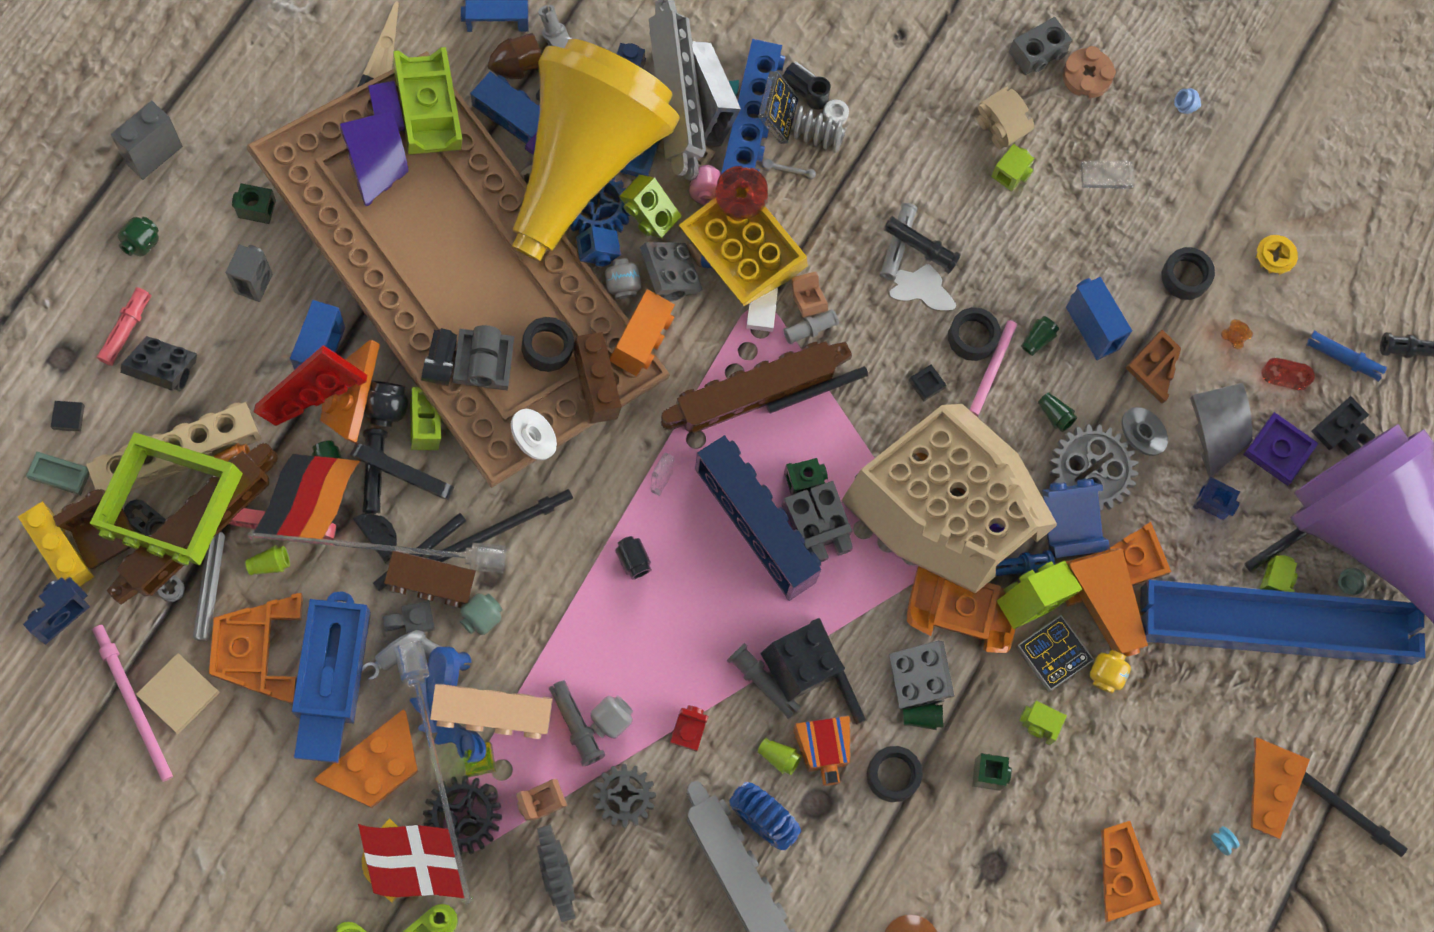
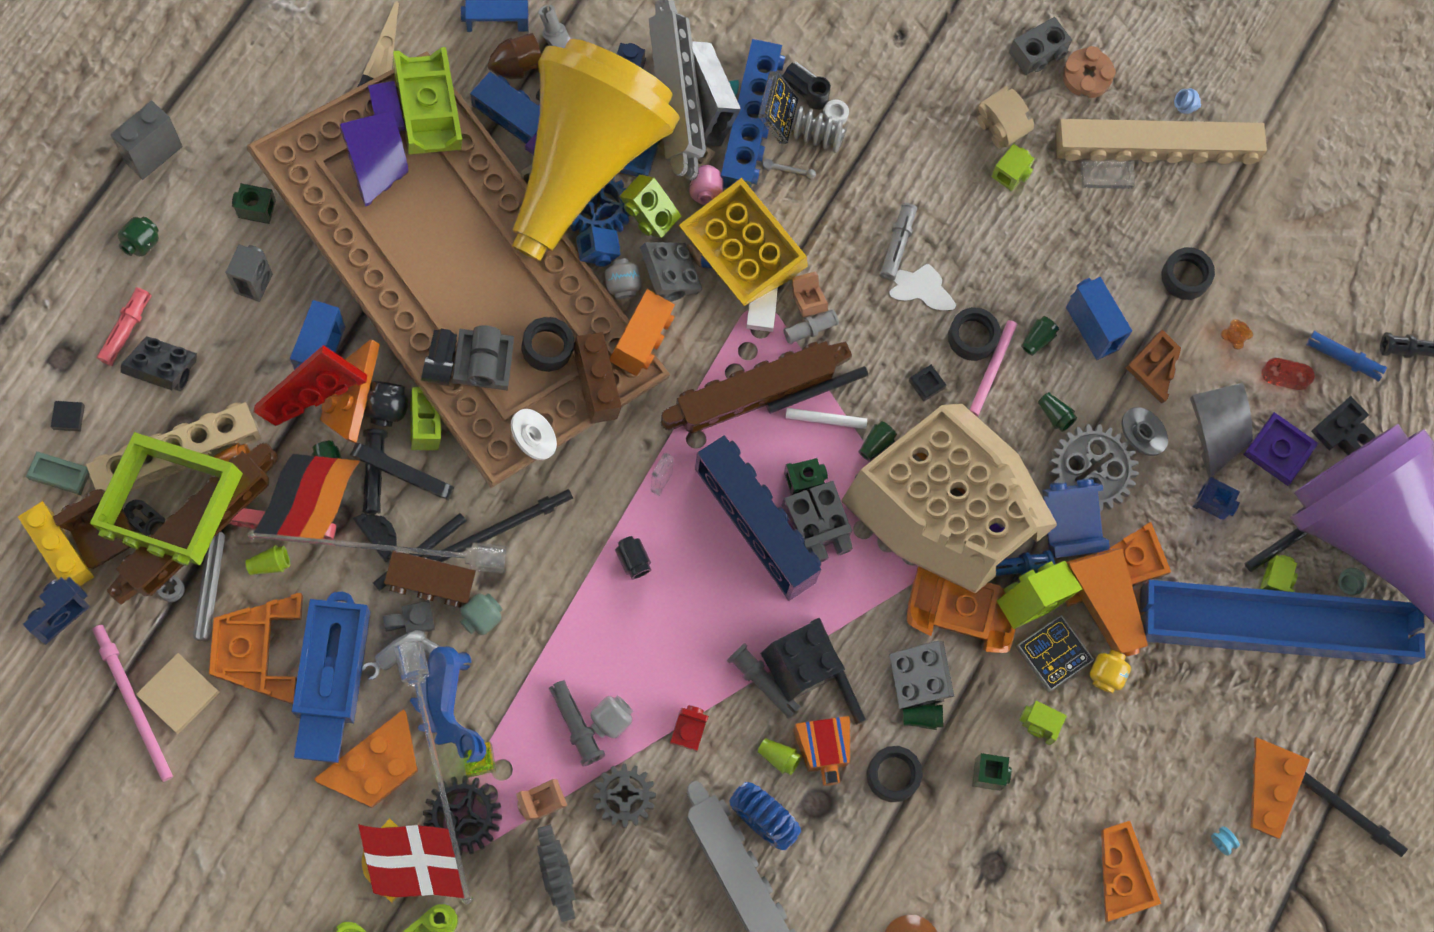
light nougat wedge [430,684,553,739] -> none
clear red plate [715,166,768,221] -> none
black pin [883,216,961,274] -> none
yellow gear [1256,235,1298,275] -> none
none -> white bar [785,408,867,429]
none -> dark green cone [858,421,897,462]
none -> tan brick [1055,119,1267,164]

